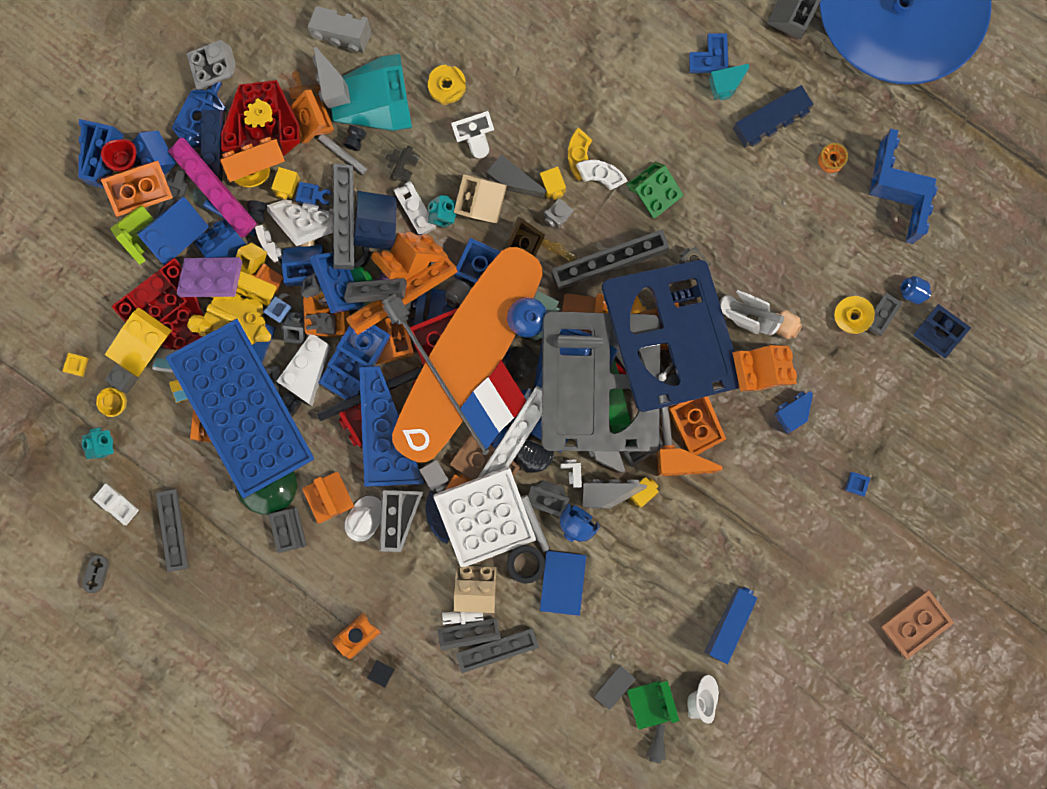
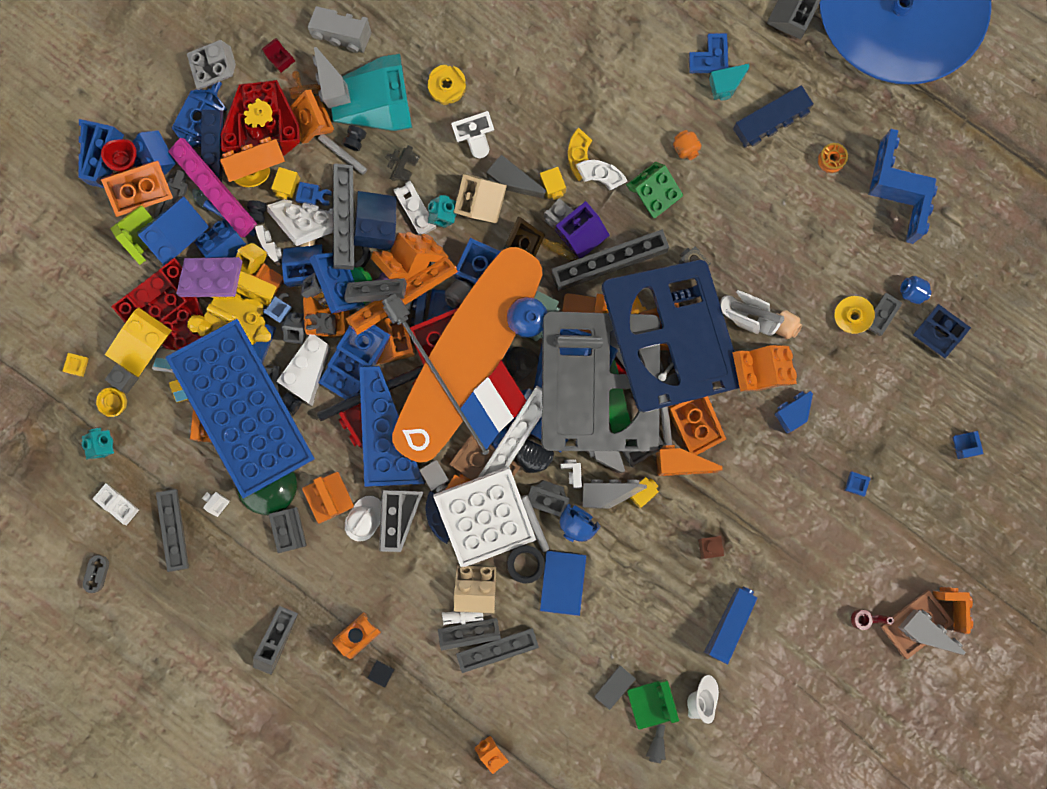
none -> white tile [202,492,230,517]
none -> dark grey slope [253,606,298,675]
none -> dark red bracket [262,38,295,73]
none -> orange bracket [475,736,509,774]
none -> dark purple slope [555,201,610,259]
none -> orange head [673,130,702,160]
none -> copper brick [698,536,724,559]
none -> dark red plate [851,609,894,630]
none -> light grey slope [898,610,966,655]
none -> orange bracket [933,587,973,634]
none -> blue panel [953,431,984,459]

